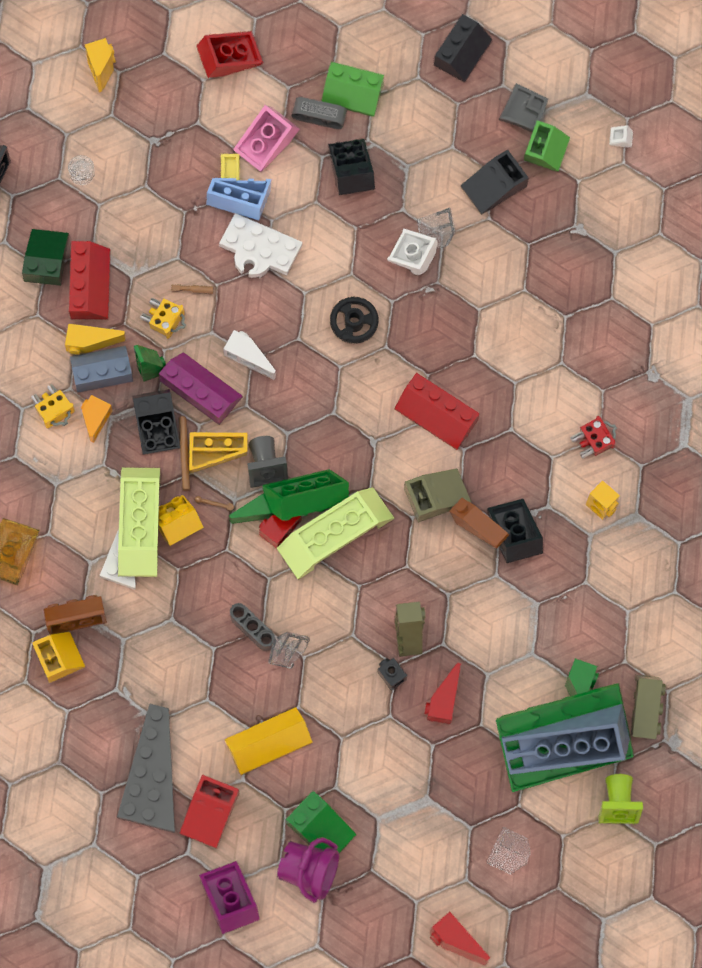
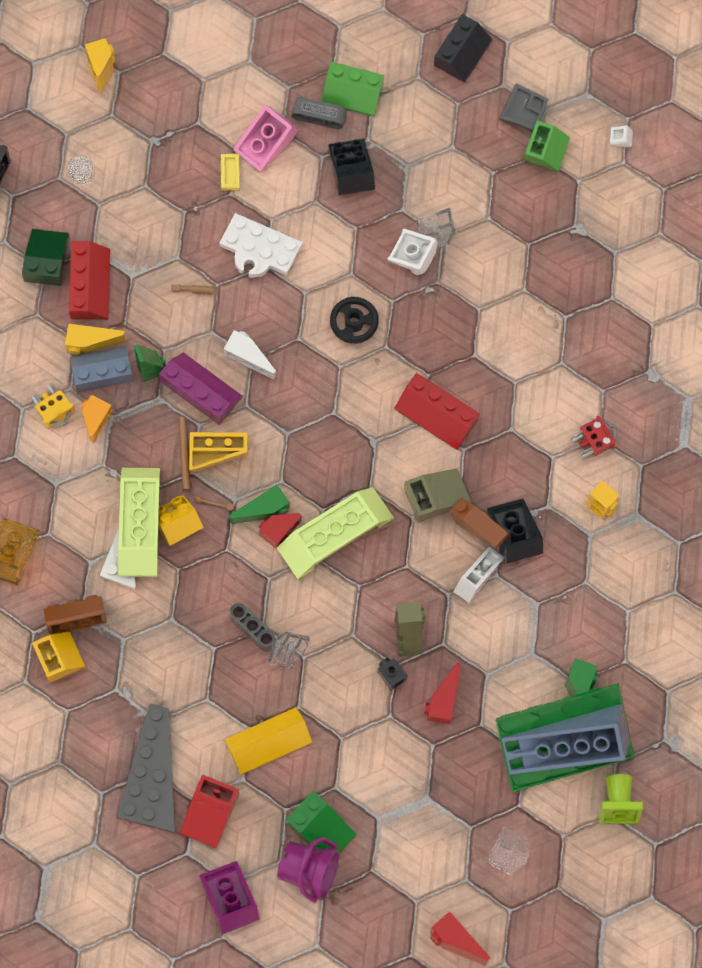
black slope [132,389,180,455] -> none
yellow piece [140,298,186,339] -> none
red slope [196,31,263,78] -> none
light blue wedge [206,178,272,221] -> none
dark grey plant [247,436,288,488] -> none
green slope [262,469,349,520] -> none
black slope [461,149,529,215] -> none
olive wedge [631,674,666,739] -> none
none -> white slope [453,547,504,603]

